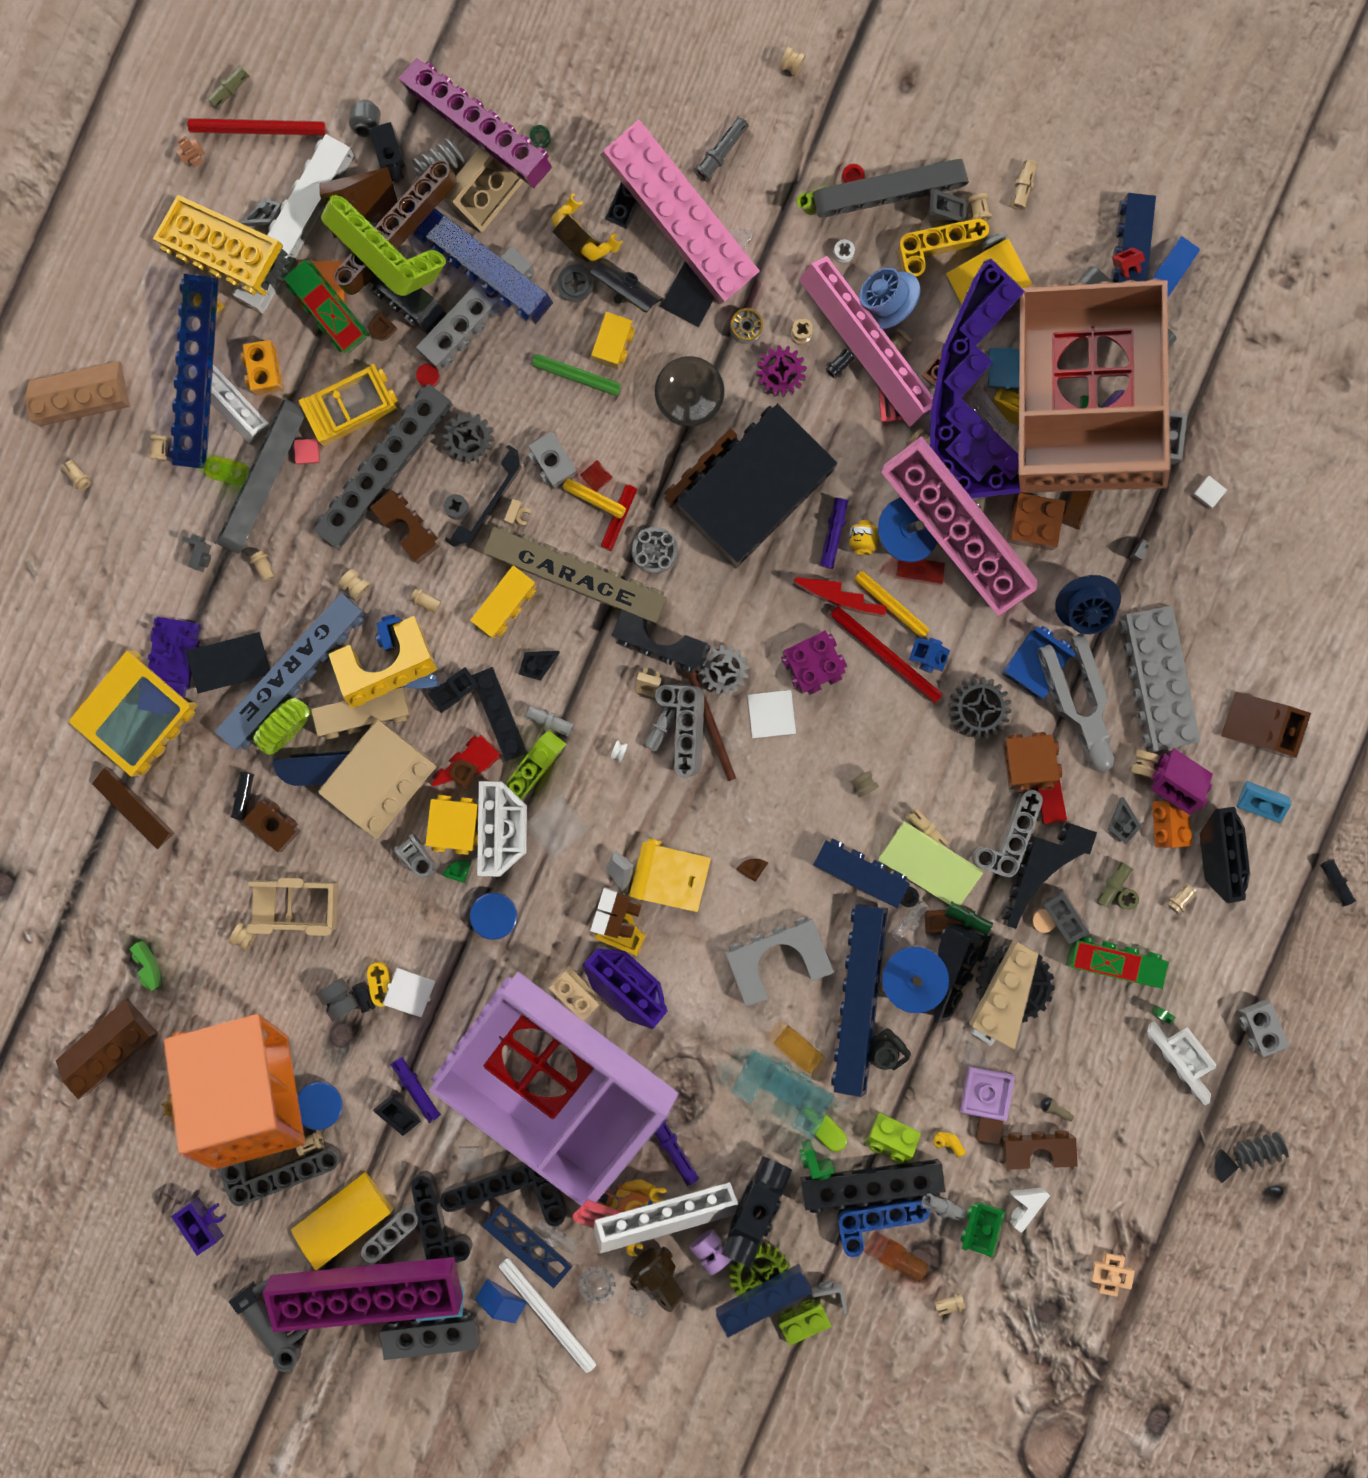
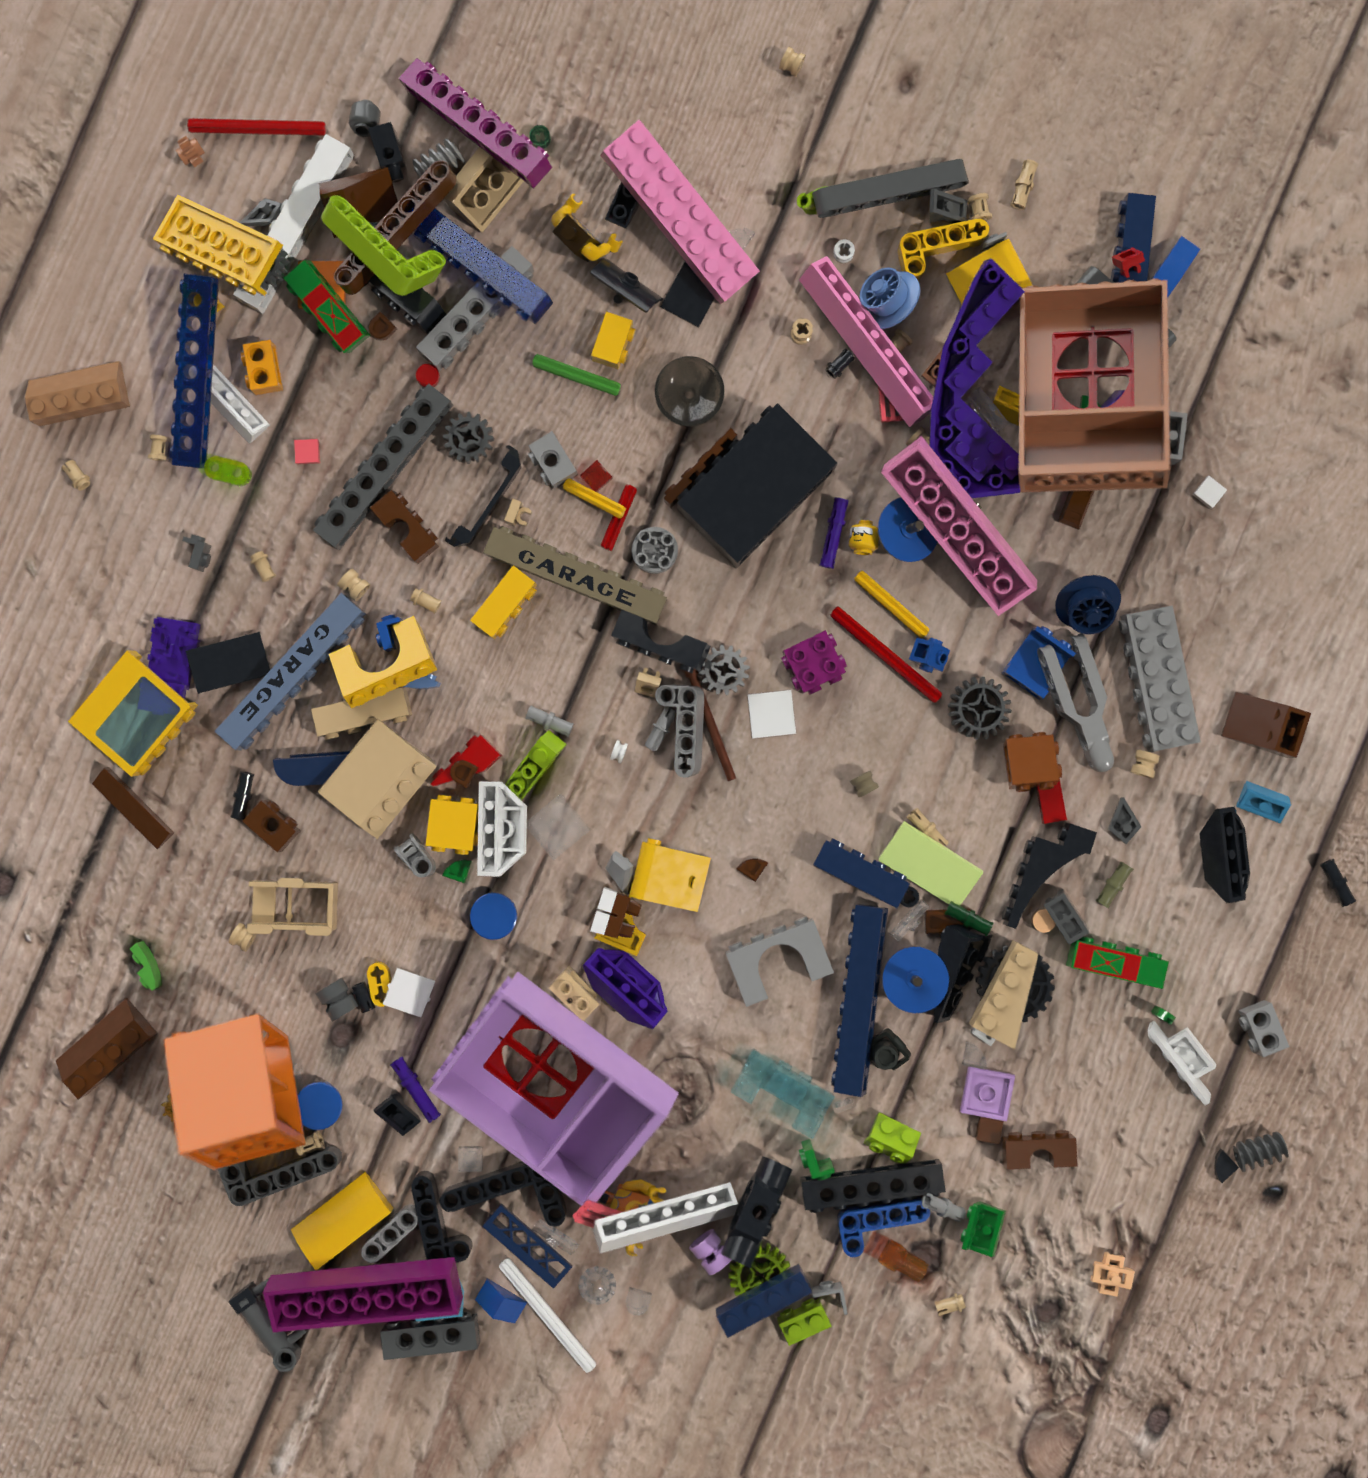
dark purple brick [171,1196,227,1256] -> none
olive pin [207,65,250,109] -> none
dark grey beam [216,399,305,554] -> none
lime gear [253,698,311,755] -> none
yellow door [298,363,398,446] -> none
black slope [428,667,479,713] -> none
dark grey wheel [444,494,469,520] -> none
black plate [472,667,528,762] -> none
black piece [518,651,560,681] -> none
dark grey gear [557,265,594,303] -> none
dark brown piece [627,1246,684,1312] -> none
dark purple pin [653,1119,699,1186] -> none
dark grey pin [693,116,749,182] -> none
light grey wheel [730,308,763,344] -> none
magenta gear [756,345,807,398] -> none
clear yellow tile [774,1025,824,1074] -> none
red slope [794,577,886,617] -> none
lime piece [801,1105,848,1152] -> none
red tile [841,164,865,183] -> none
clear red slope [895,559,945,586] -> none
yellow arm [933,1132,967,1158] -> none
light grey beam [972,790,1043,877] -> none
dark azure piece [988,347,1020,391] -> none
dark orange brick [1006,493,1065,551] -> none
white slope [1010,1187,1050,1233] -> none
dark tan piece [1040,1097,1074,1122] -> none
olive bush [1116,888,1139,910] -> none
light grey tile [1129,539,1150,562] -> none
magenta brick [1151,748,1213,816] -> none
orange bracket [1152,801,1192,848] -> none
tan pin [1168,883,1198,914] -> none

